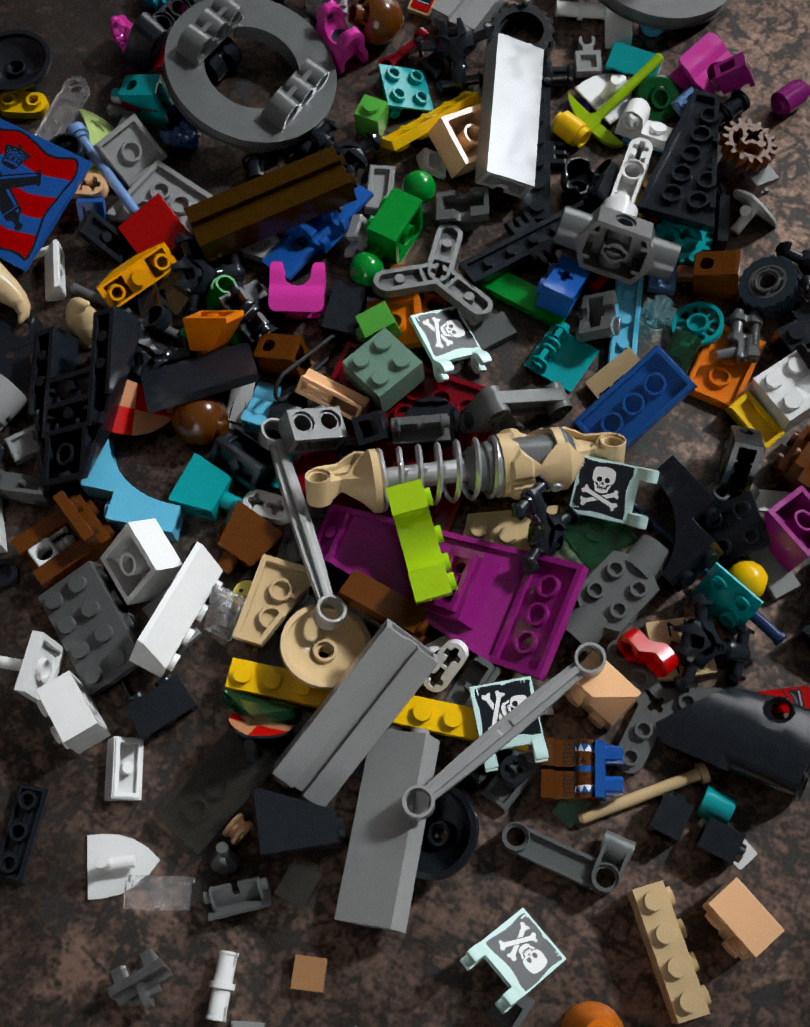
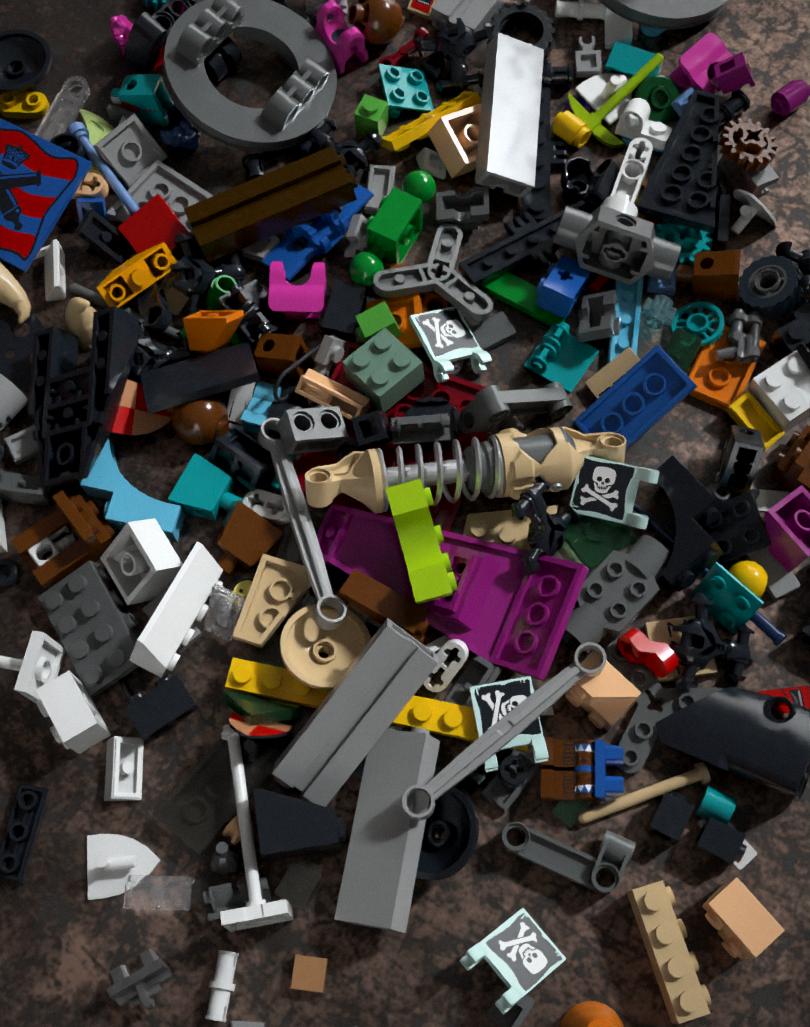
none -> white tile [220,724,294,932]
none -> light grey plate [313,335,346,378]

